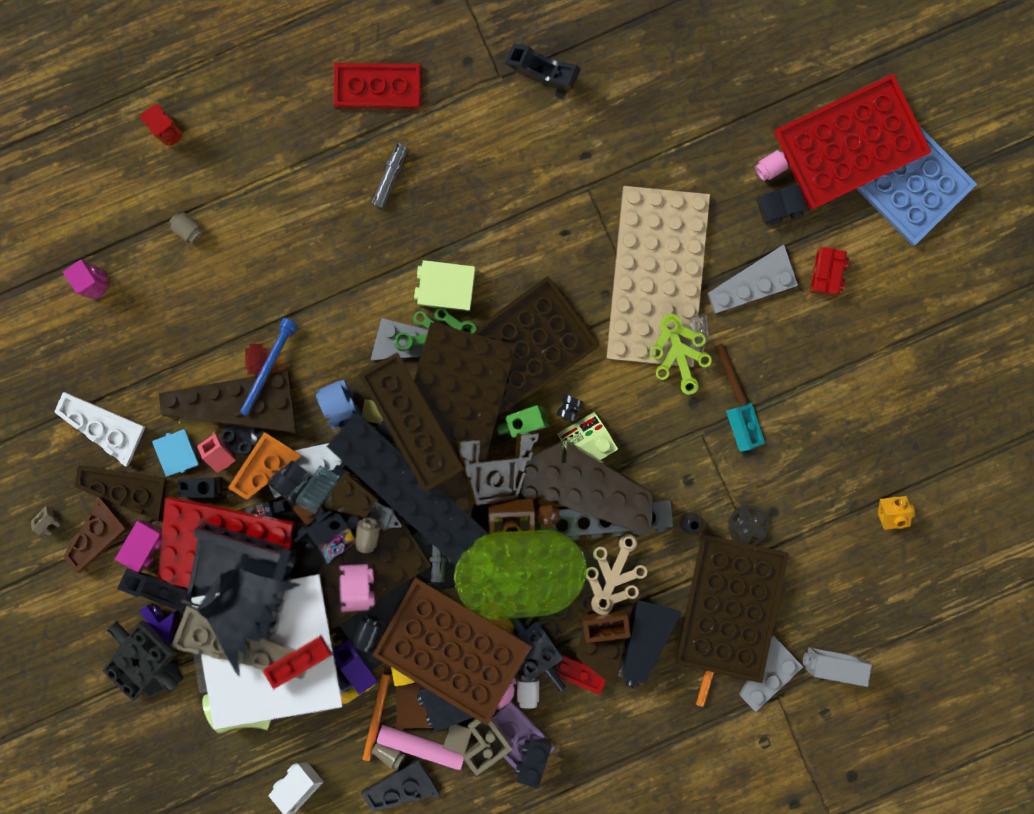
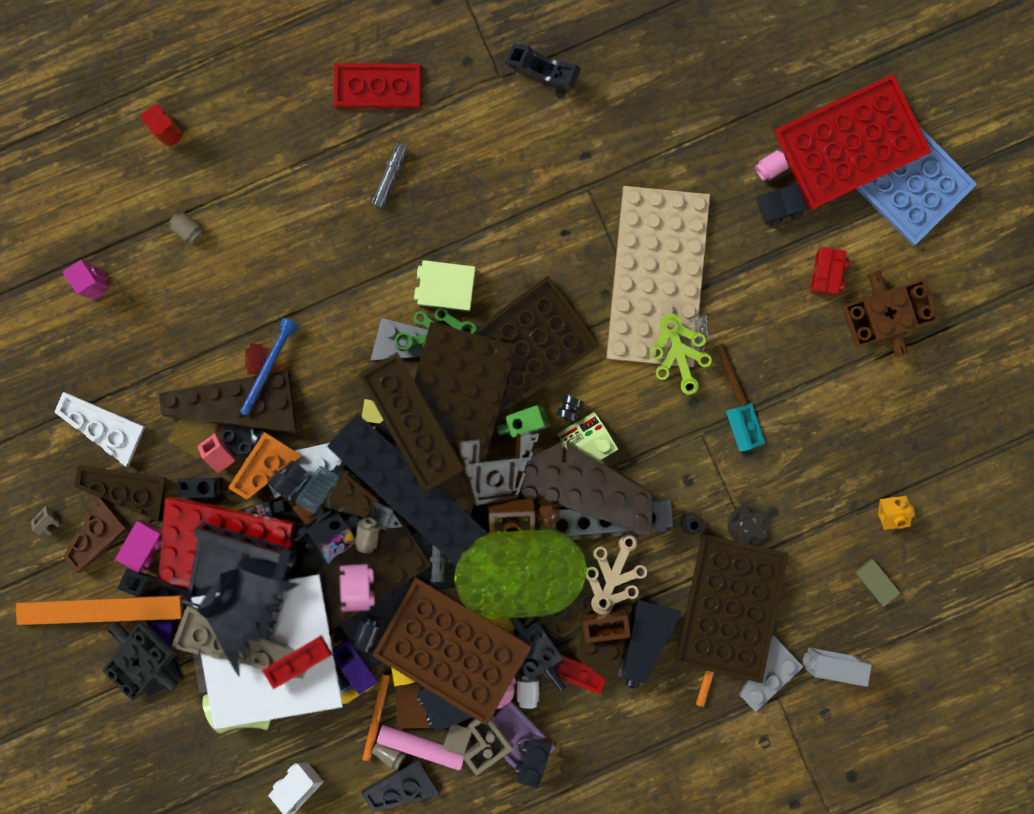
medium azure piece [152,429,199,477] -> none
medium blue brick [316,379,362,431] -> none
light grey wing [707,245,798,314] -> none
none -> orange tile [16,595,184,625]
none -> reddish brown slope [842,270,940,358]
none -> olive tile [854,559,900,607]

